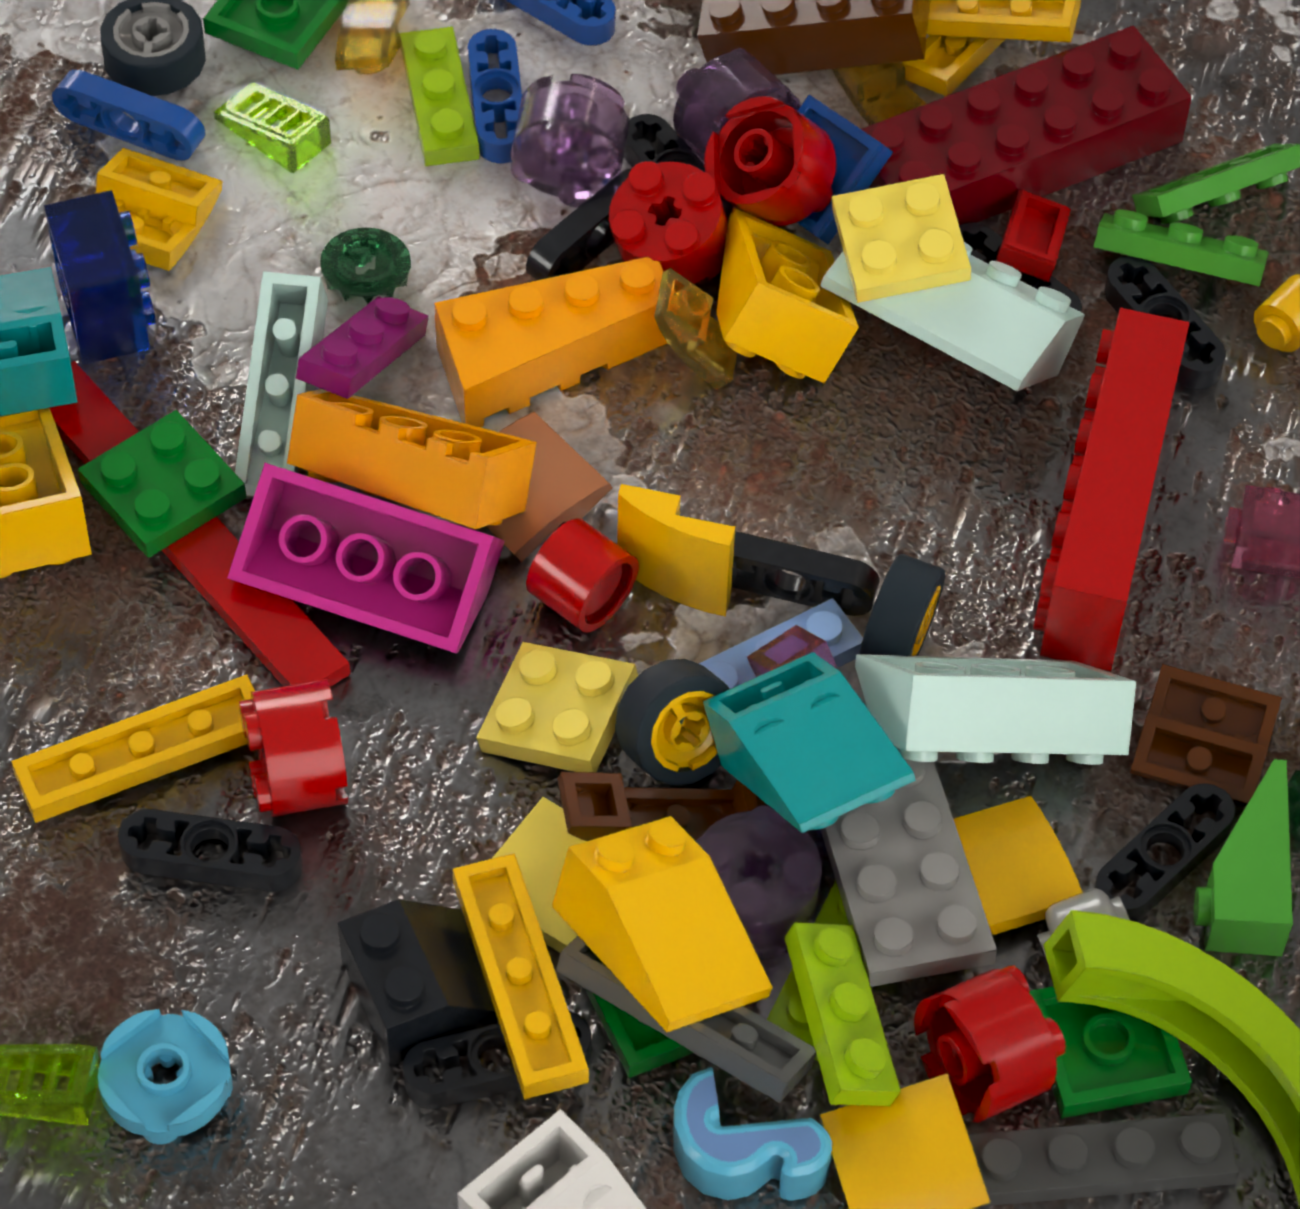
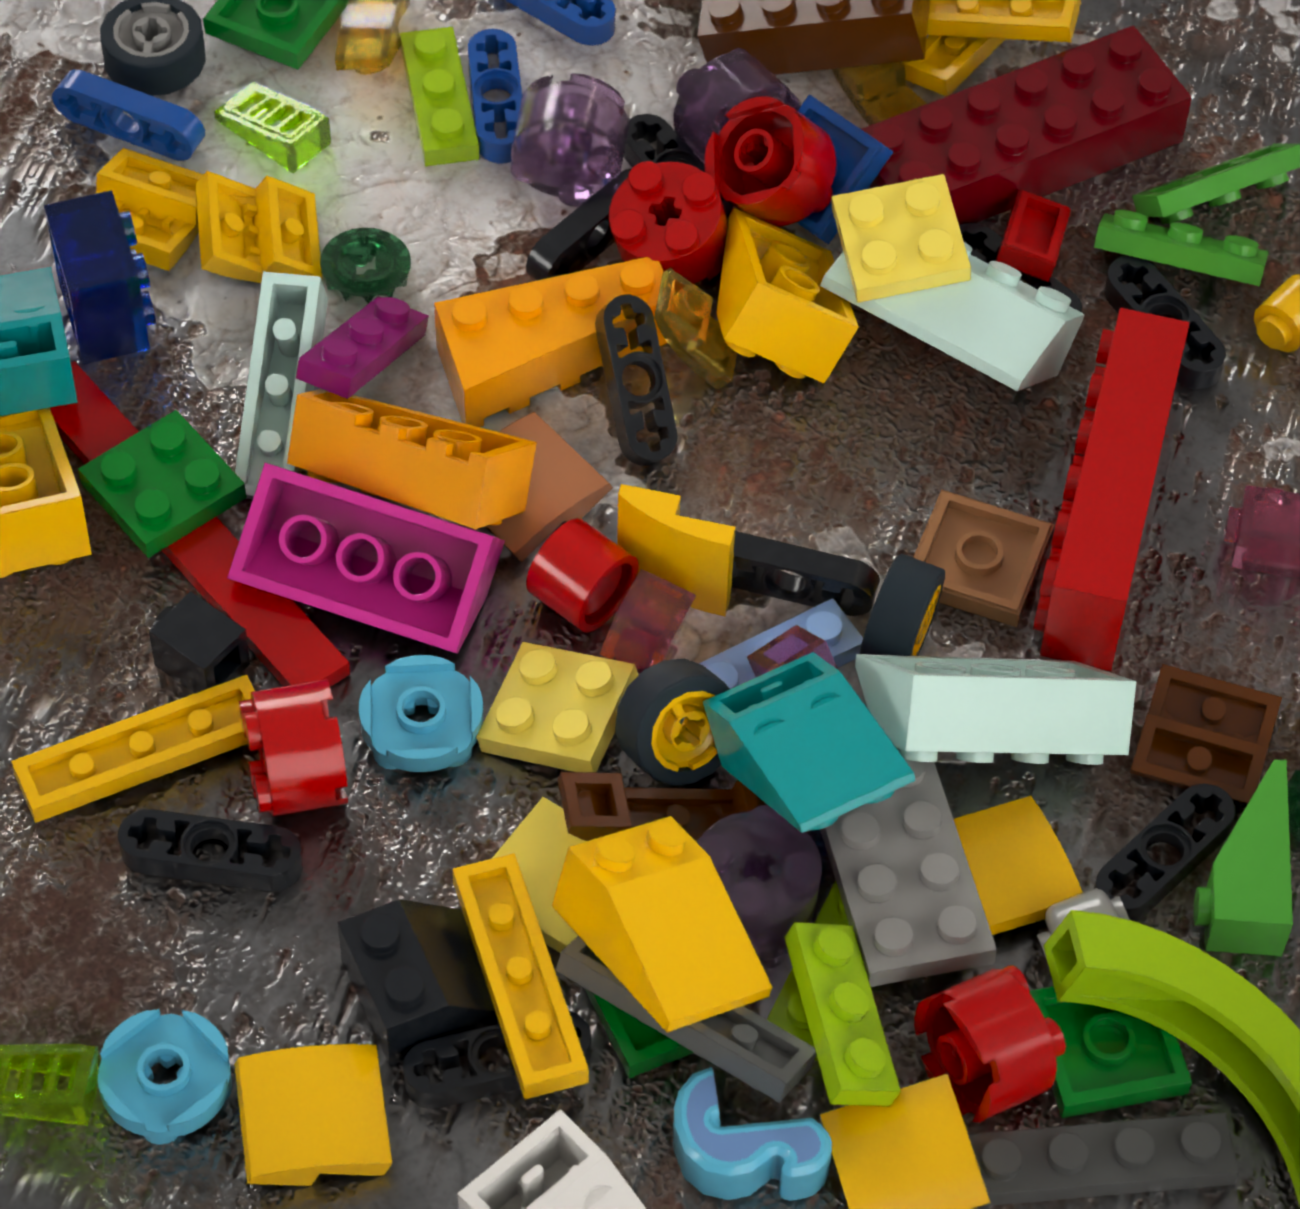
none -> black brick [149,591,250,693]
none -> yellow slope [196,171,322,283]
none -> yellow slope [234,1044,392,1186]
none -> medium azure plate [359,655,484,772]
none -> black beam [595,294,678,466]
none -> clear pink brick [600,569,696,674]
none -> medium nougat tile [913,489,1055,627]

